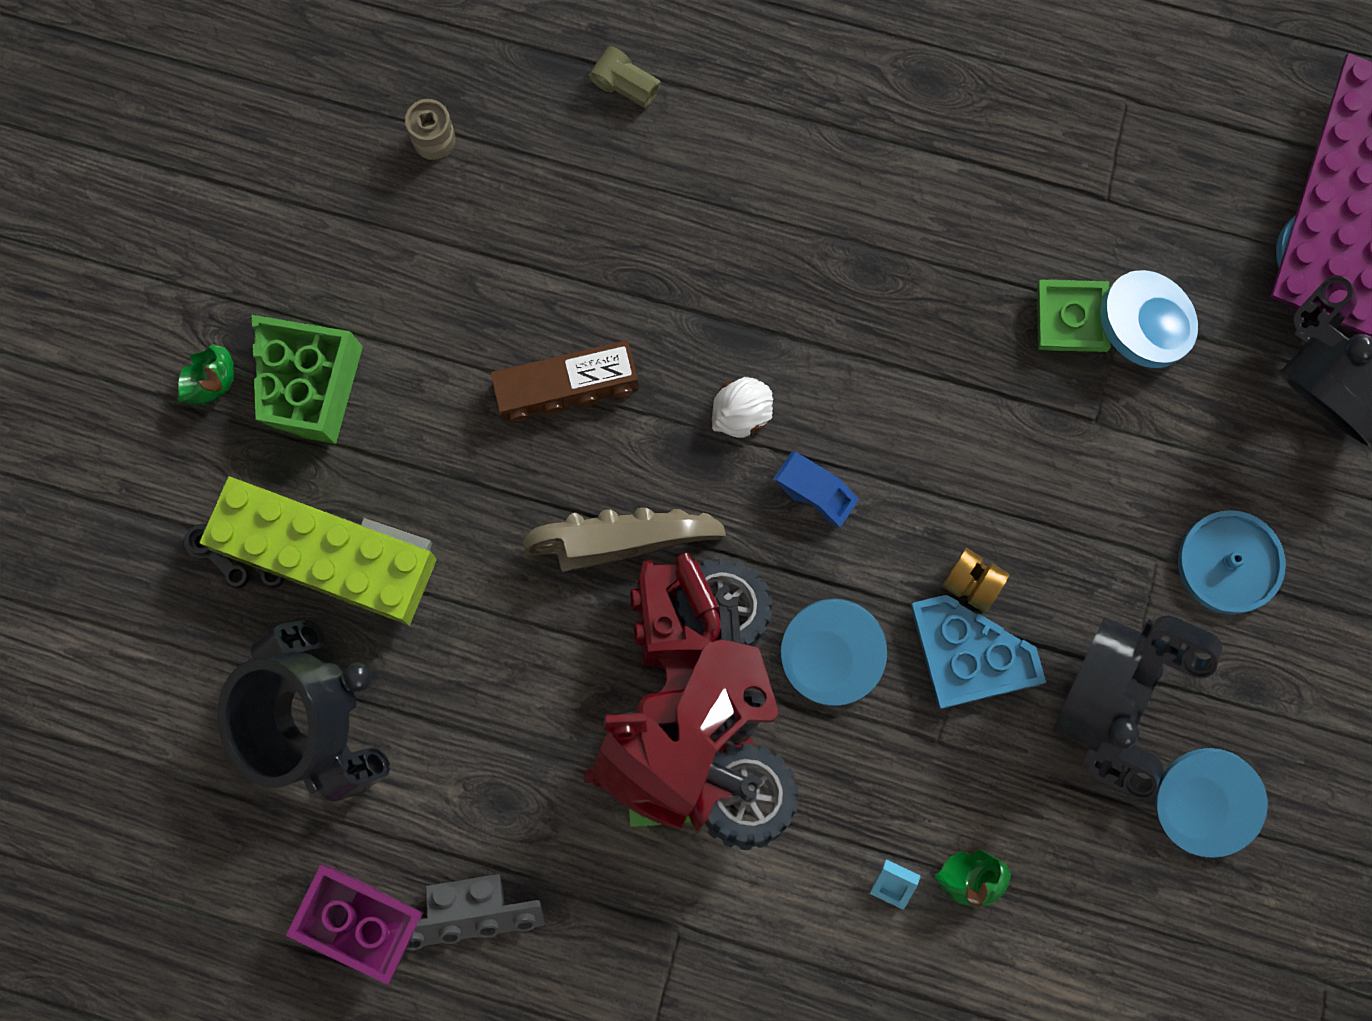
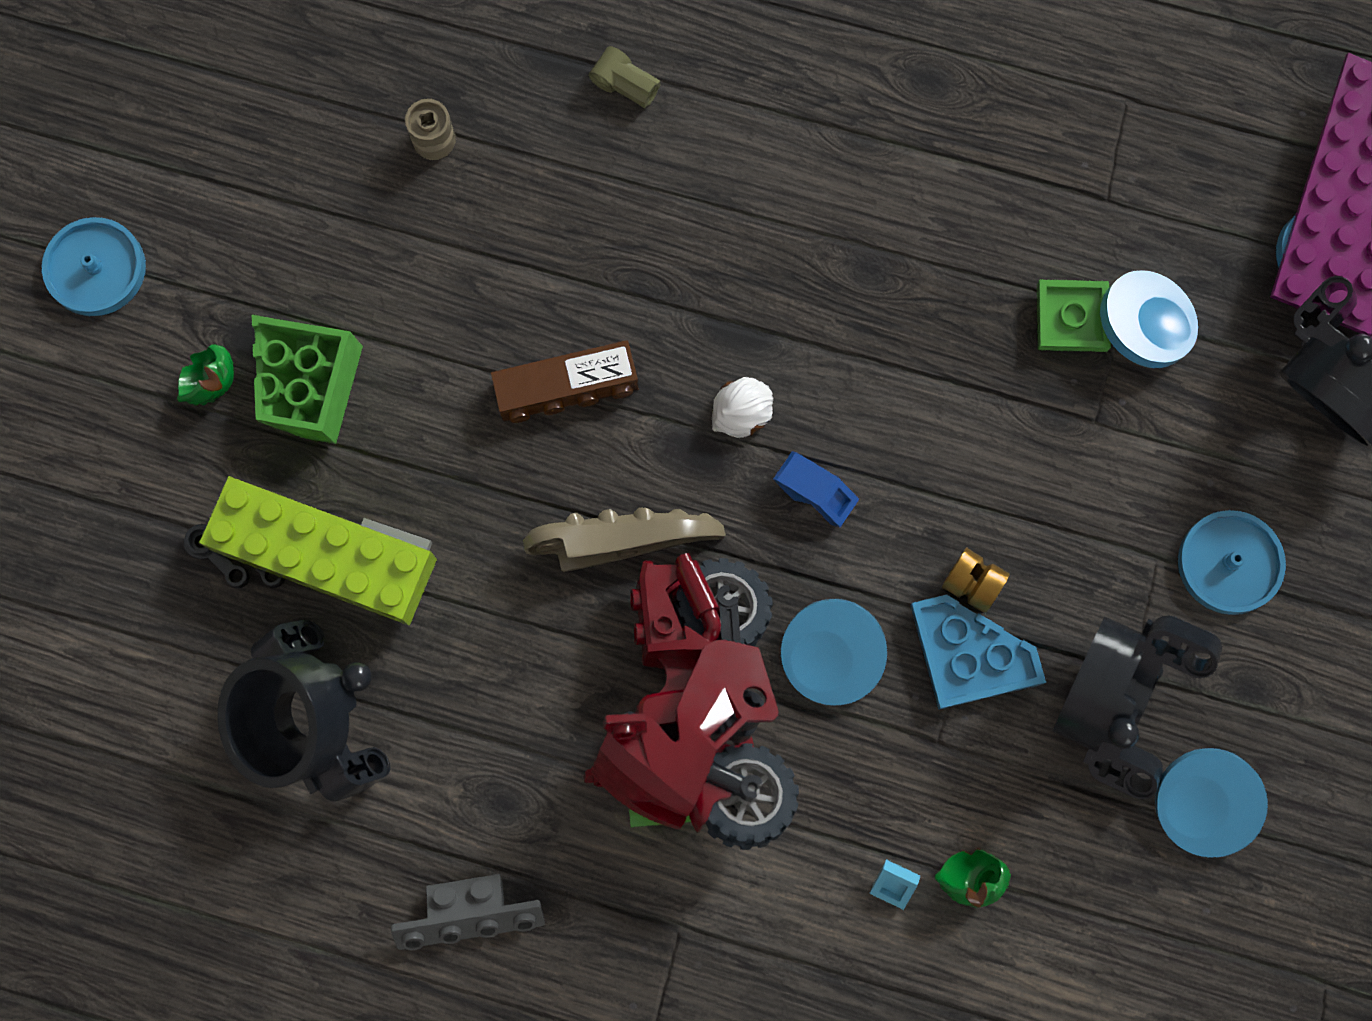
magenta slope [286,865,423,985] -> none
none -> dark azure piece [42,217,146,316]

